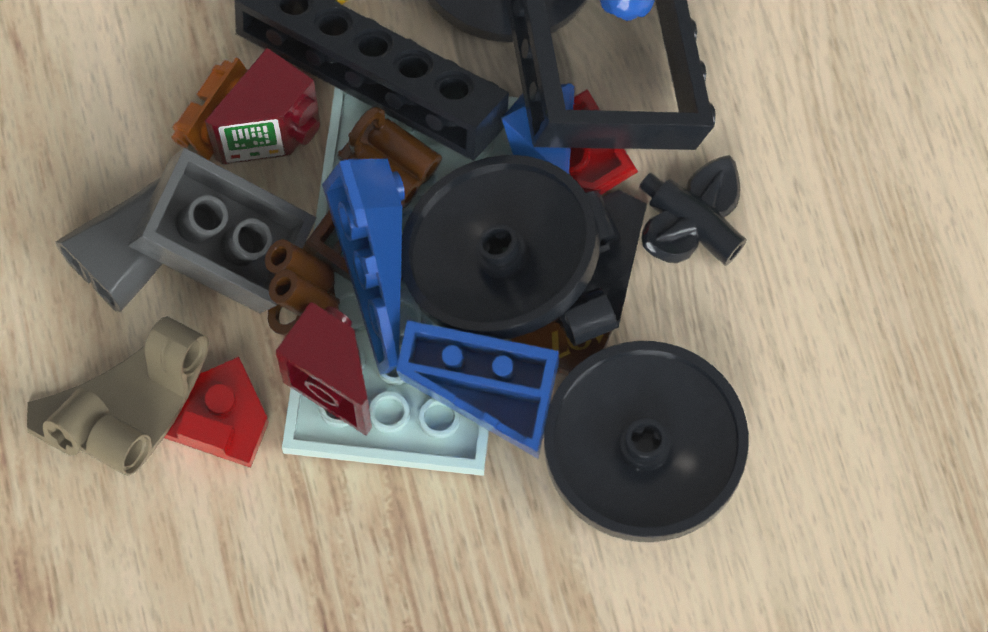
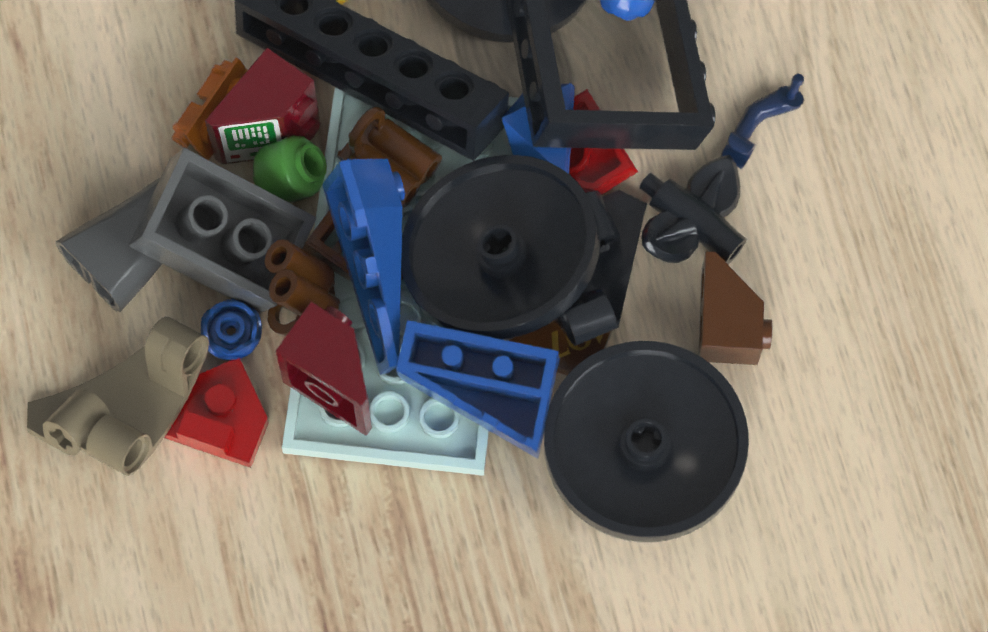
none -> blue plate [201,299,262,360]
none -> bright green head [253,136,327,204]
none -> reddish brown slope [698,251,772,365]
none -> dark blue piece [721,73,804,169]

